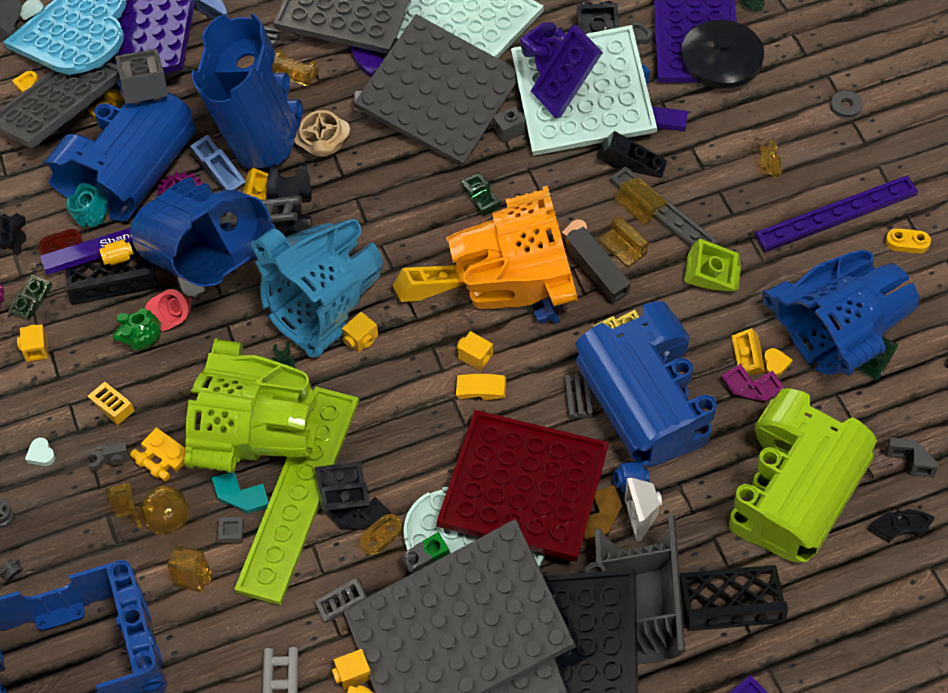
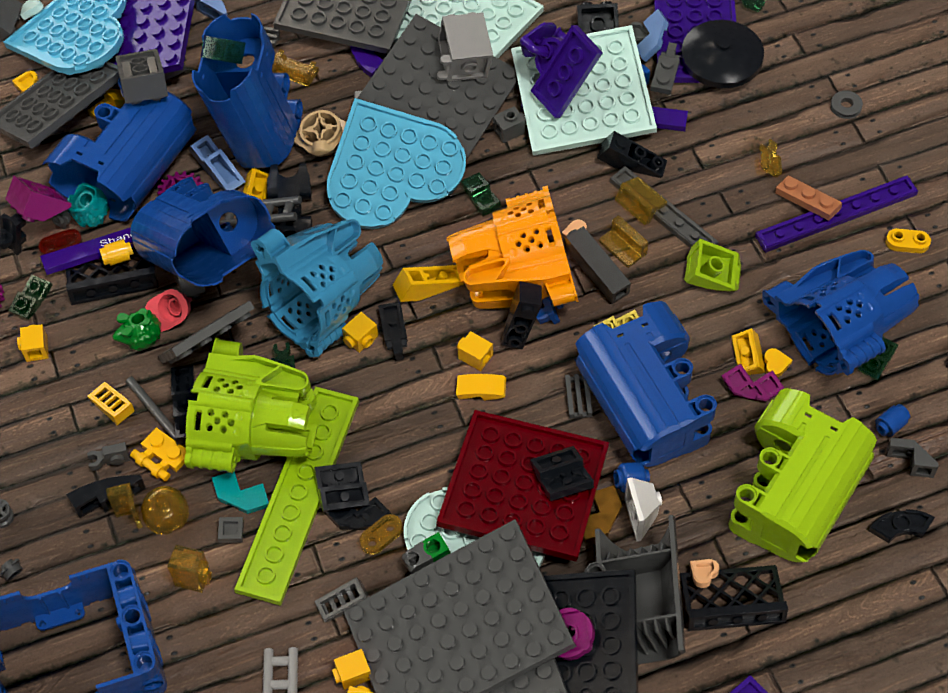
light aqua tile [25,438,56,466] -> none
none -> magenta slope [5,176,72,222]
none -> dark grey plate [51,210,71,229]
none -> black slope [66,475,146,518]
none -> dark grey bar [126,376,176,441]
none -> dark grey plate [158,300,254,364]
none -> black slope [171,365,199,445]
none -> slope [201,35,246,64]
none -> medium azure plate [327,98,466,229]
none -> black hinge [378,302,408,361]
none -> light grey container [437,12,493,82]
none -> black slope [501,281,542,349]
none -> black slope [530,446,594,501]
none -> magenta plate [557,608,595,660]
none -> medium blue tile [637,9,669,62]
none -> dark grey hinge [650,42,680,95]
none -> light nougat tile [689,559,719,588]
none -> nougat plate [776,175,842,221]
none -> blue brick [875,404,910,437]

